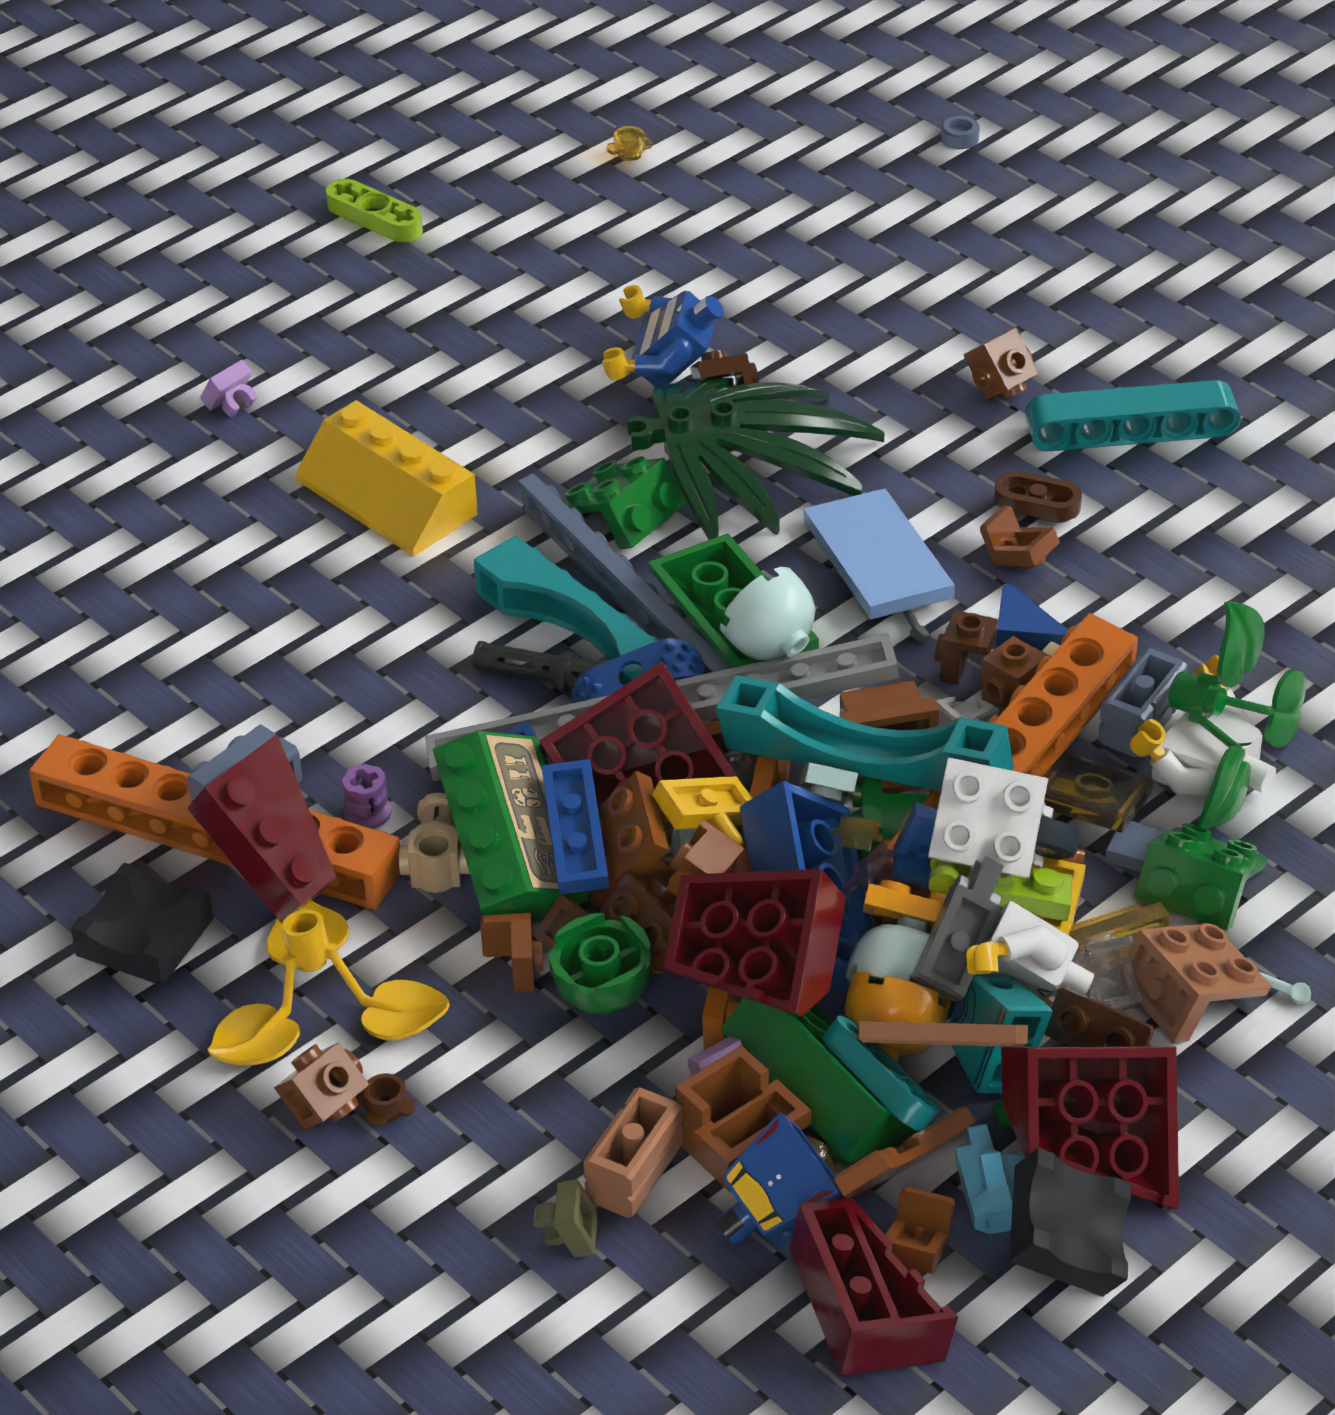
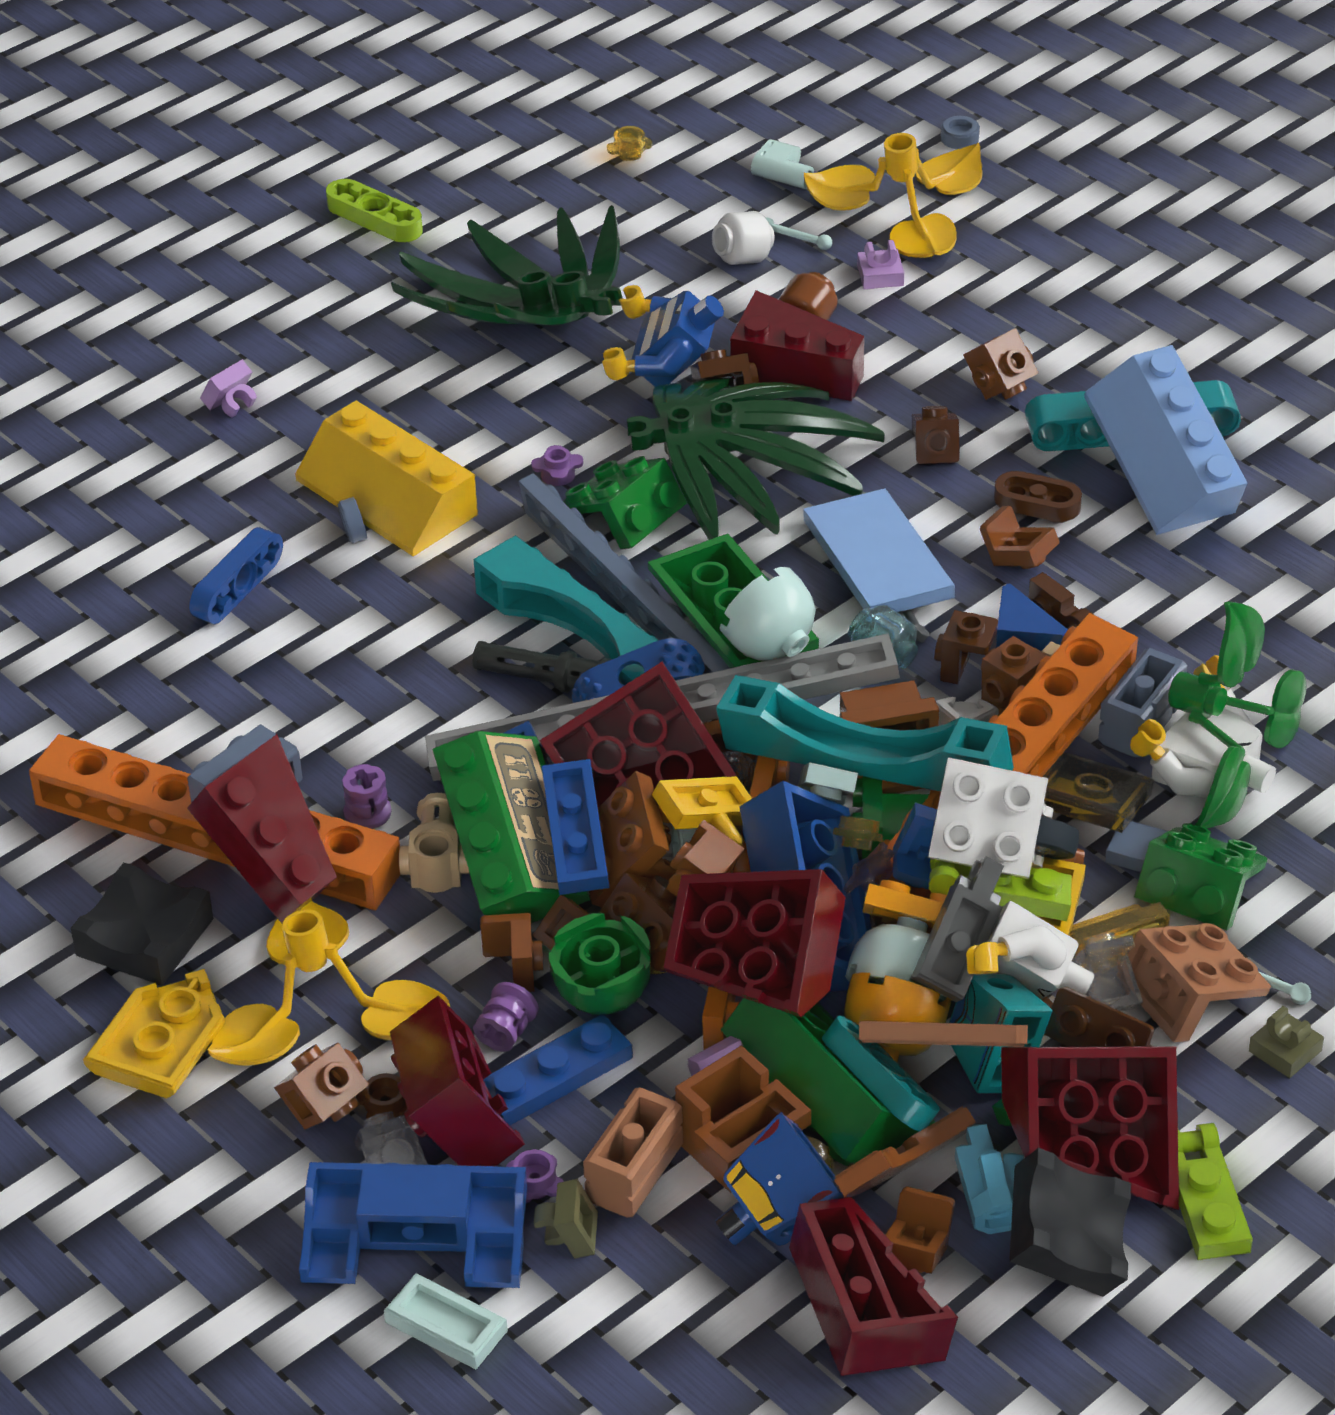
none -> yellow tile [83,969,225,1099]
none -> blue beam [189,527,283,624]
none -> blue bracket [299,1162,527,1288]
none -> sand blue tile [337,497,367,544]
none -> clear bracket [353,1112,428,1165]
none -> light aqua tile [384,1273,508,1370]
none -> dark red wedge [390,995,525,1166]
none -> dark green plant [391,205,622,325]
none -> medium lavender bush [473,982,539,1052]
none -> blue plate [484,1015,633,1126]
none -> medium lavender plate [506,1149,564,1203]
none -> medium lavender plate [531,445,583,486]
none -> white head [712,211,775,265]
none -> dark red wedge [730,290,864,401]
none -> light aqua piece [751,139,814,189]
none -> light aqua hinge [766,217,832,250]
none -> dark orange head [778,272,838,320]
none -> yellow plant [804,133,983,258]
none -> clear light blue head [848,605,918,669]
none -> lavender tile [857,240,904,289]
none -> reddish brown bracket [912,406,960,464]
none -> reddish brown plate [1029,572,1094,629]
none -> light blue slope [1084,345,1247,535]
none -> lime plate [1178,1123,1253,1260]
none -> olive tile [1249,1006,1324,1079]

